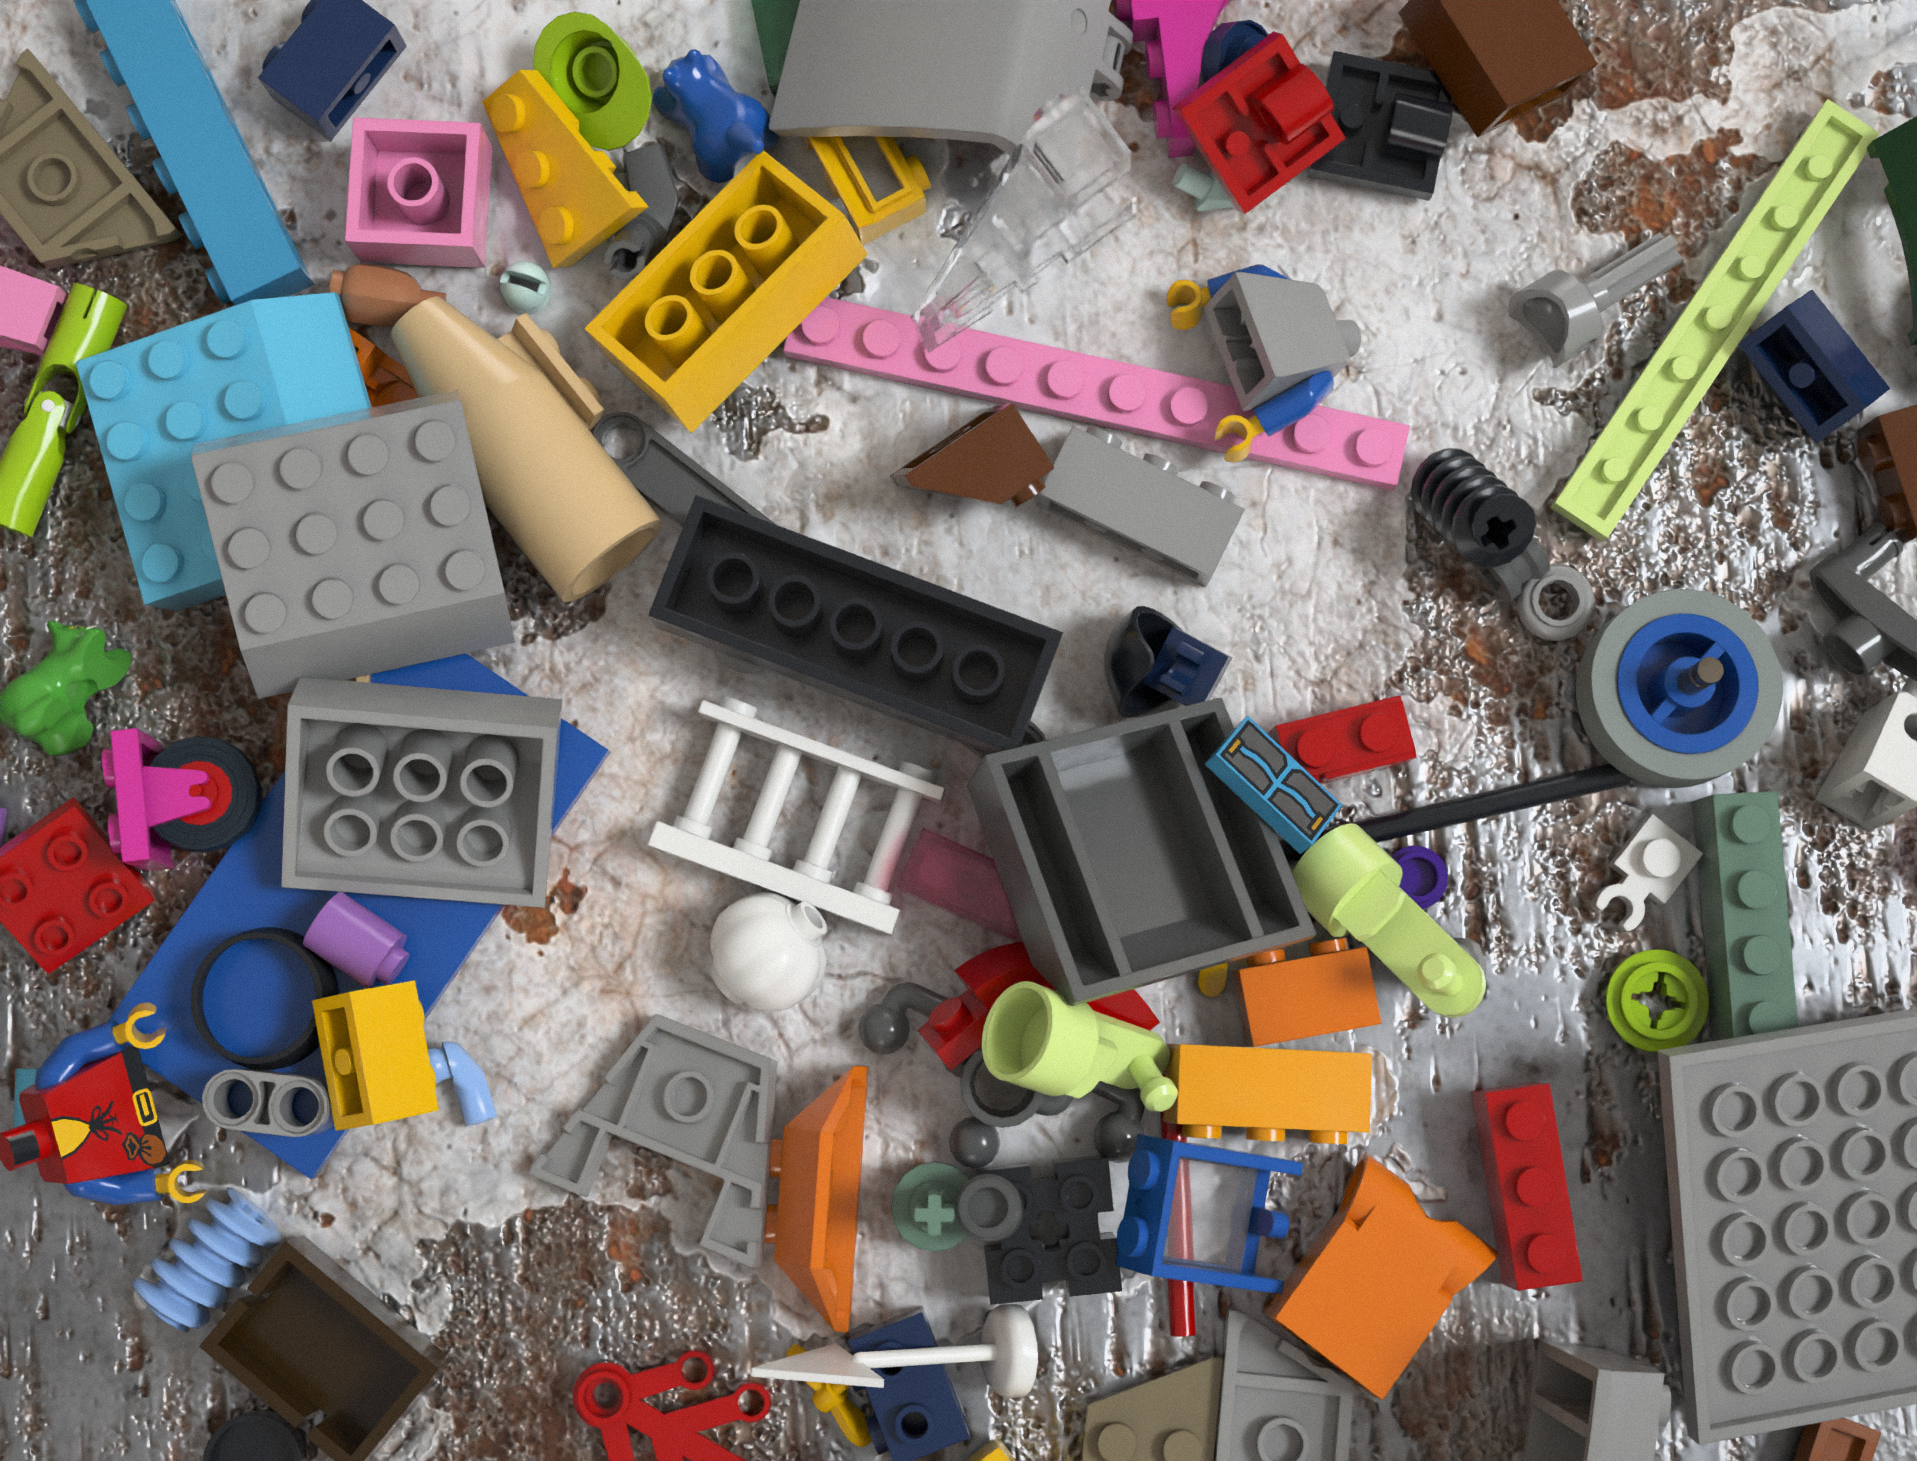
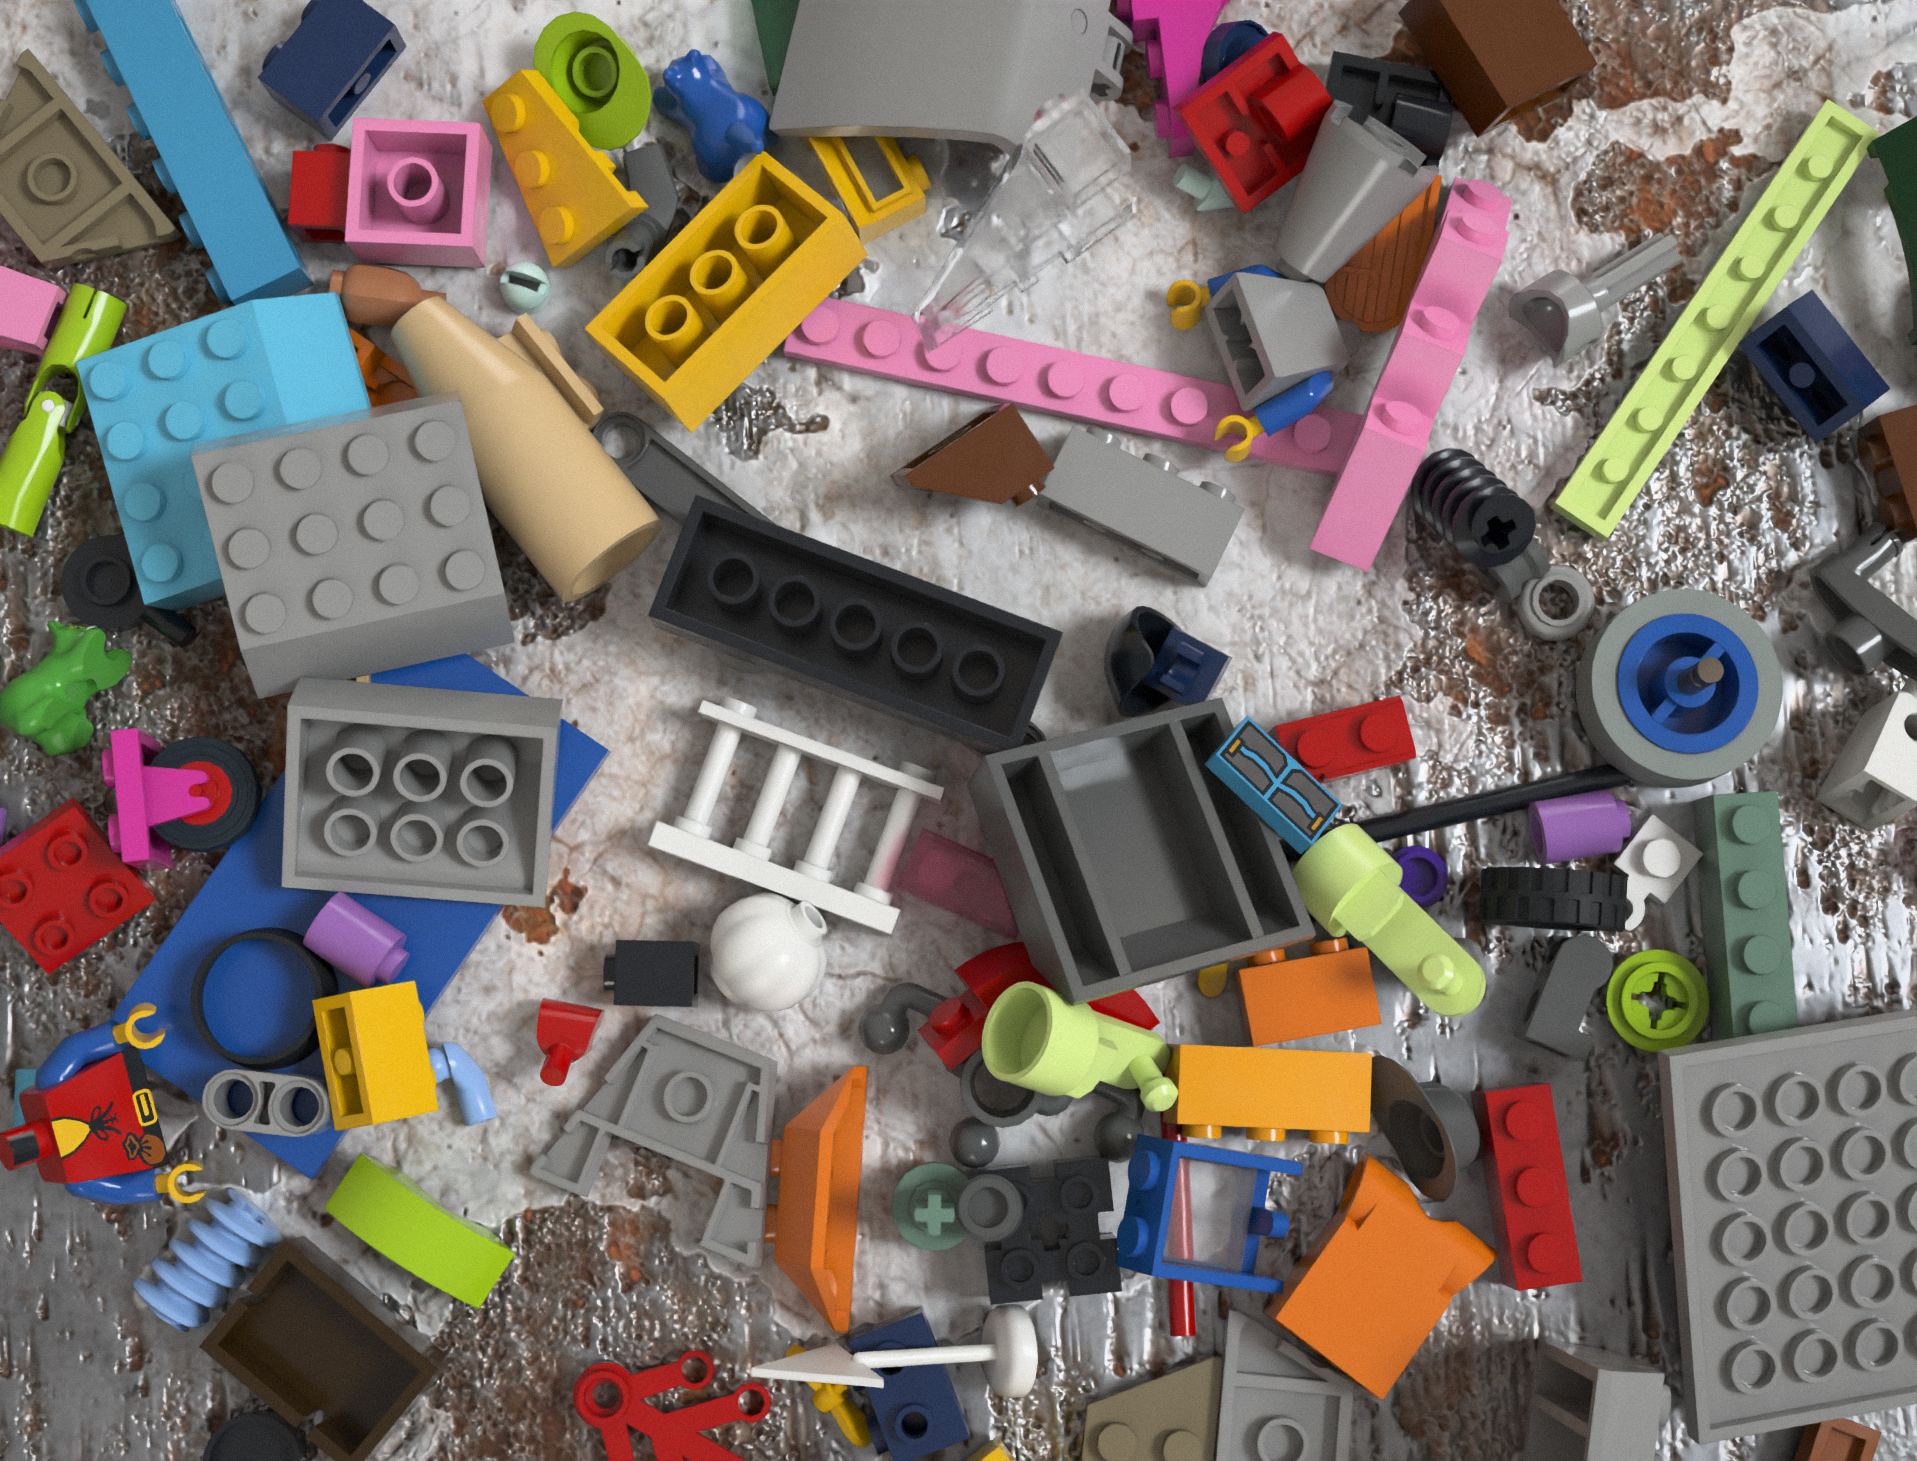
none -> black piece [61,535,197,648]
none -> red brick [288,144,351,244]
none -> lime brick [324,1153,516,1309]
none -> red piece [536,998,605,1086]
none -> black brick [603,940,700,1008]
none -> light grey cone [1273,100,1439,283]
none -> bright pink arch [1309,176,1513,572]
none -> orange window [1324,175,1442,333]
none -> dark grey piece [1370,1055,1486,1201]
none -> black tyre [1479,867,1628,932]
none -> dark grey leg [1513,935,1613,1062]
none -> medium lavender brick [1528,789,1631,865]

